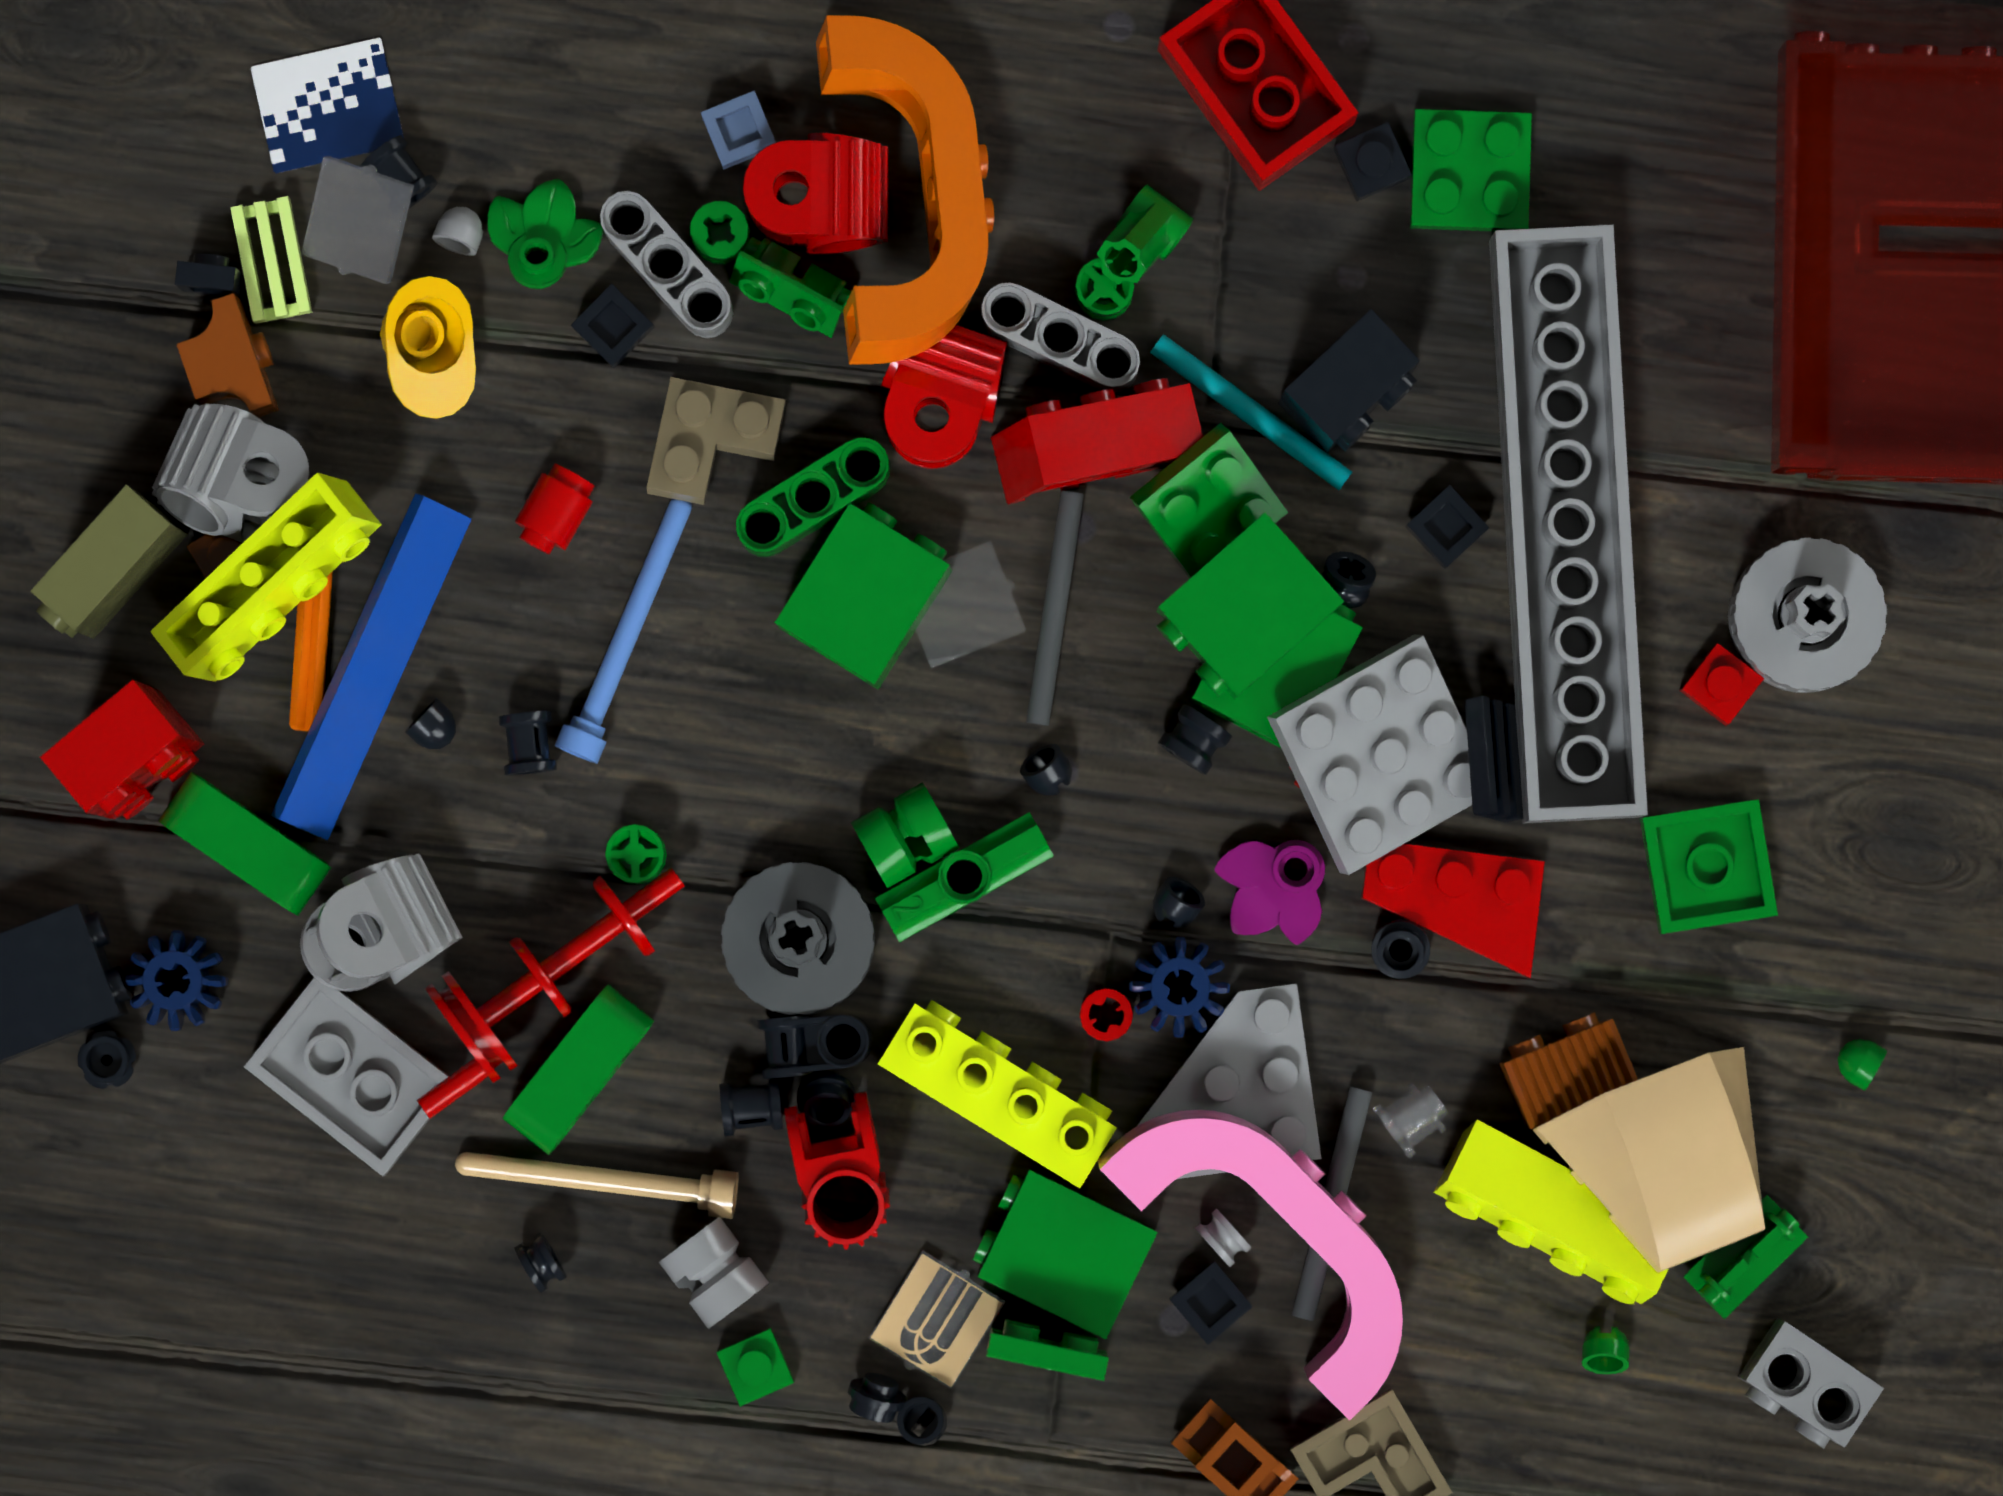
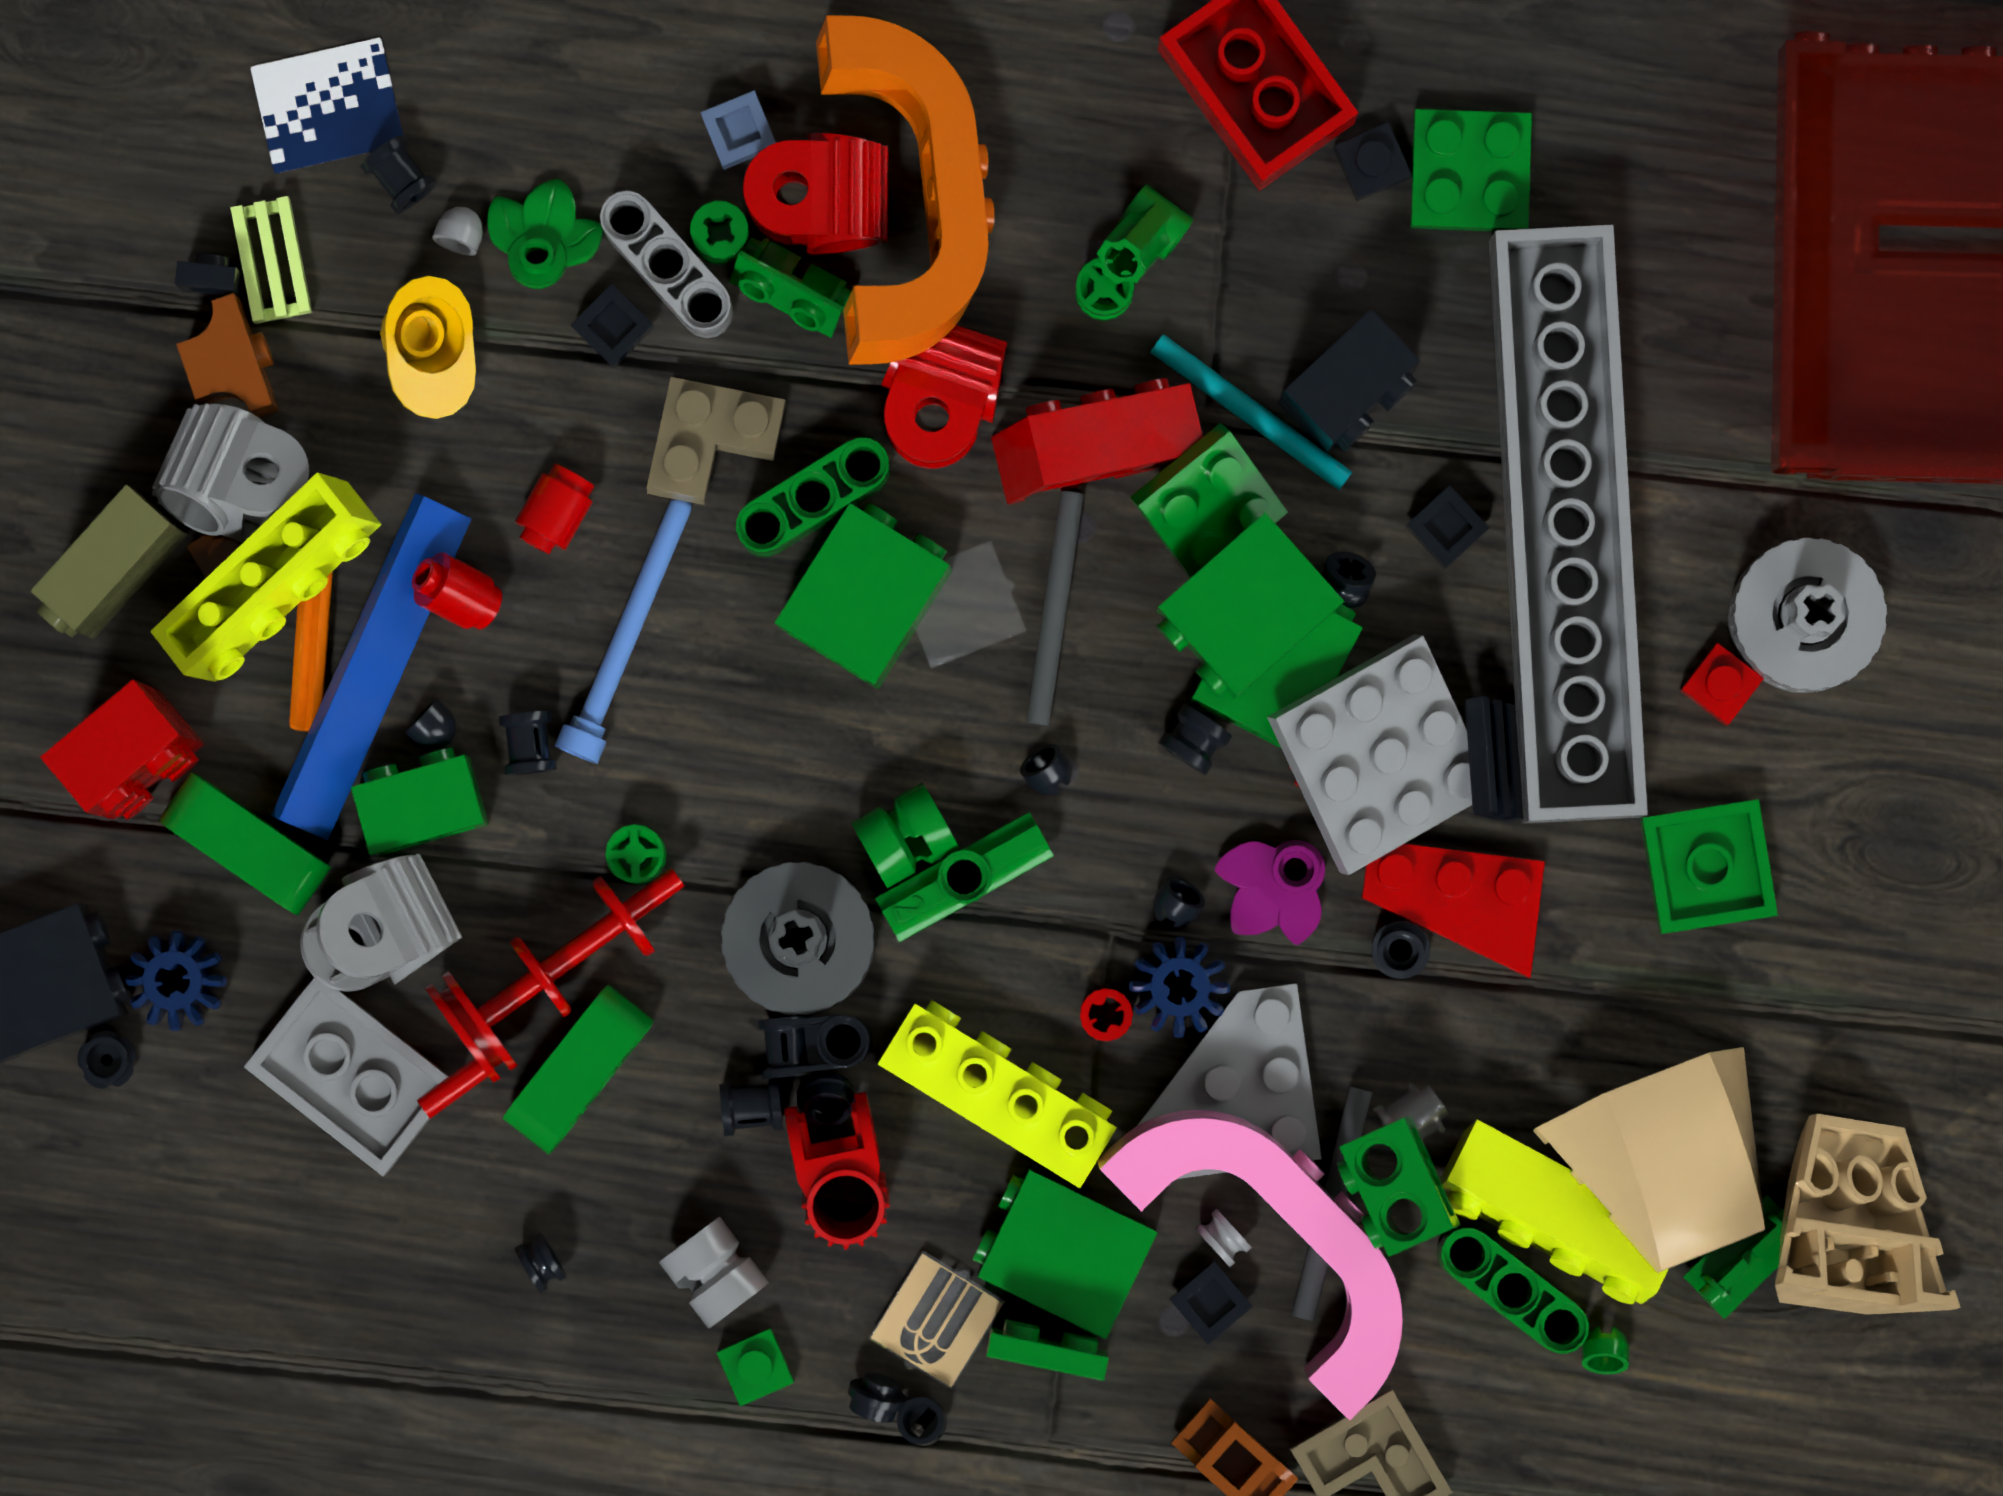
clear piece [301,156,414,284] -> none
tan piece [455,1152,739,1219] -> none
light grey beam [981,282,1140,393] -> none
dark orange brick [1499,1012,1638,1129] -> none
light grey brick [1738,1318,1884,1449] -> none
green hinge [1838,1039,1887,1091] -> none
none -> green brick [351,748,489,857]
none -> red brick [412,552,502,630]
none -> green brick [1337,1116,1461,1257]
none -> green beam [1437,1226,1589,1354]
none -> tan wedge [1775,1114,1960,1315]

